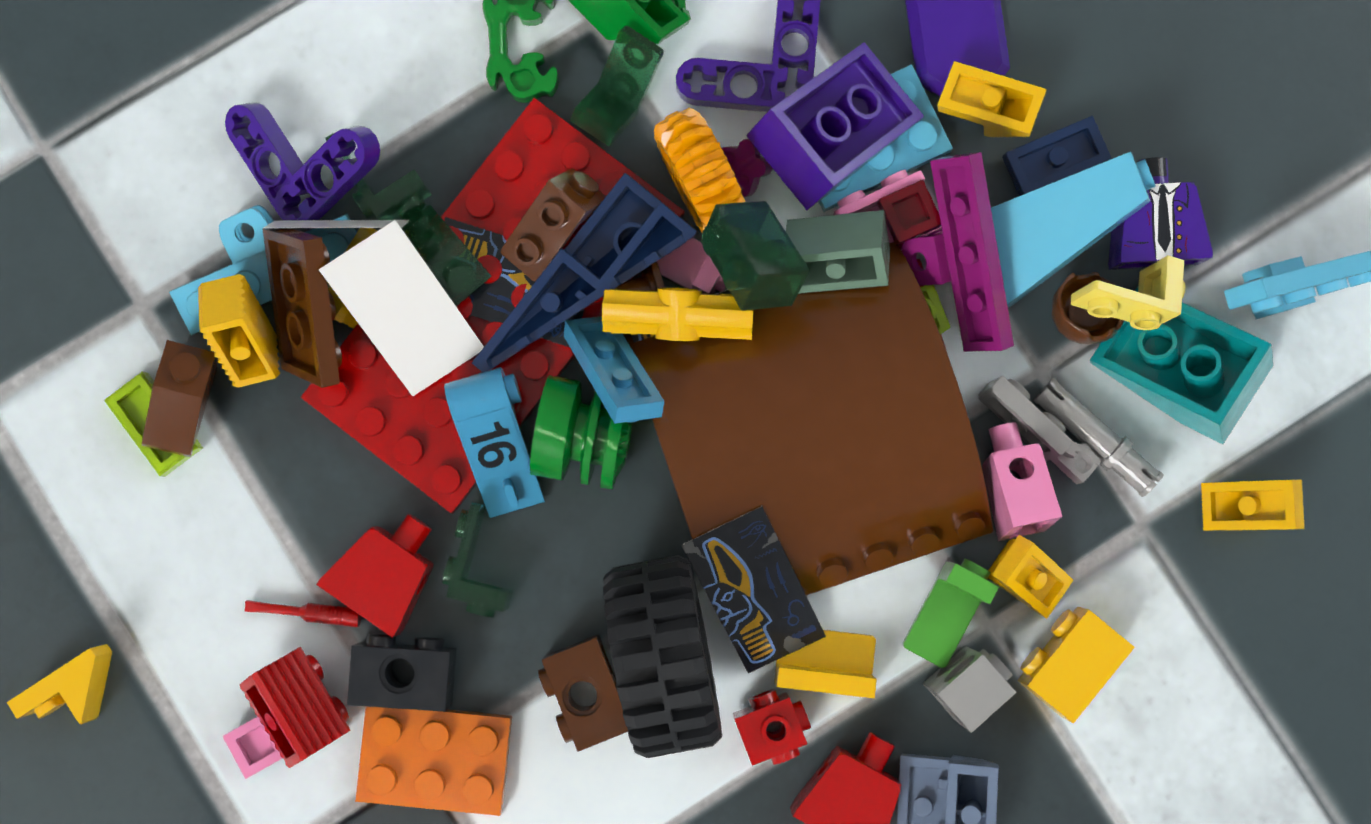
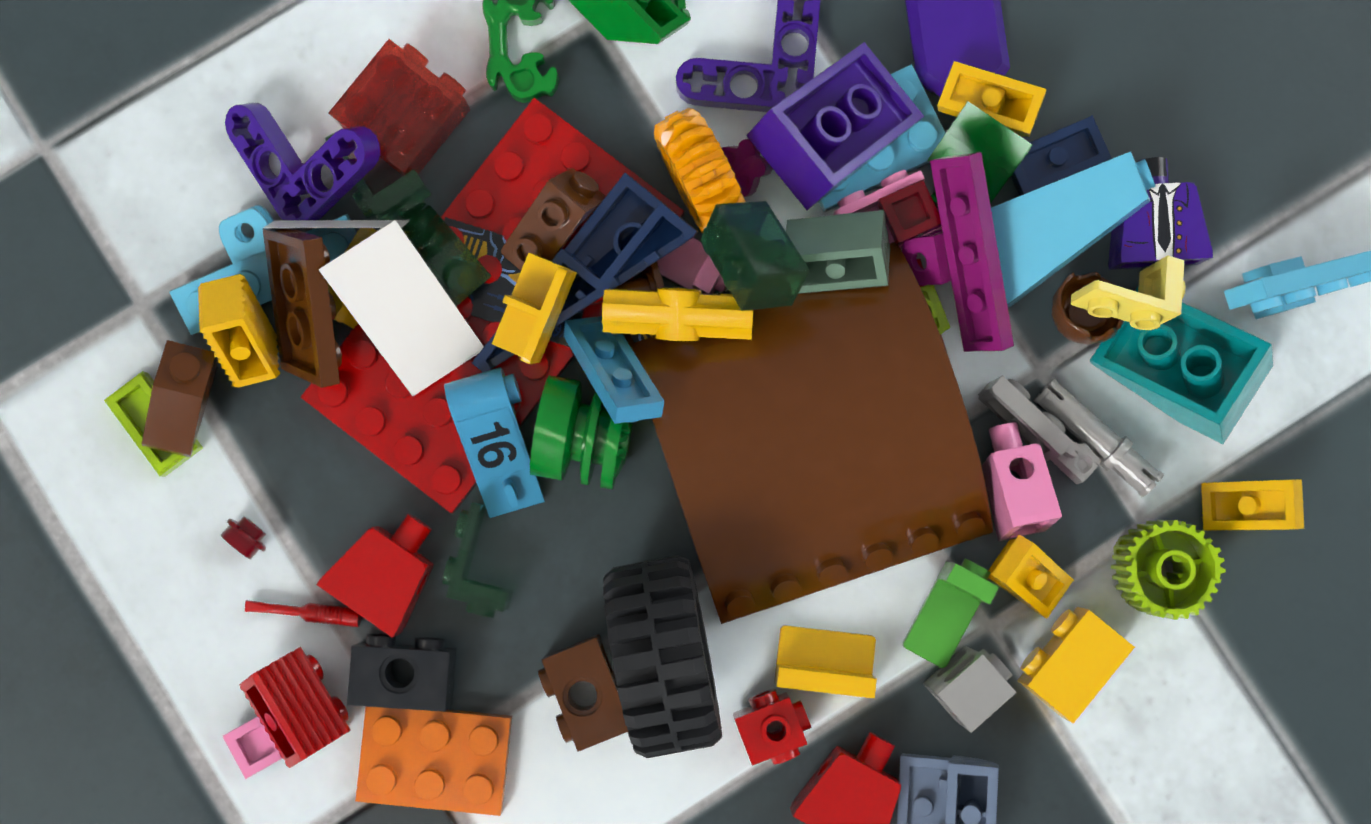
yellow slope [6,644,112,724] -> none
clear green bracket [570,26,664,147] -> none
black sticker [681,506,826,674] -> none
none -> dark red plate [221,516,266,560]
none -> clear red brick [328,39,471,182]
none -> yellow panel [492,253,577,364]
none -> green piece [927,101,1032,208]
none -> lime brick [1111,520,1226,620]

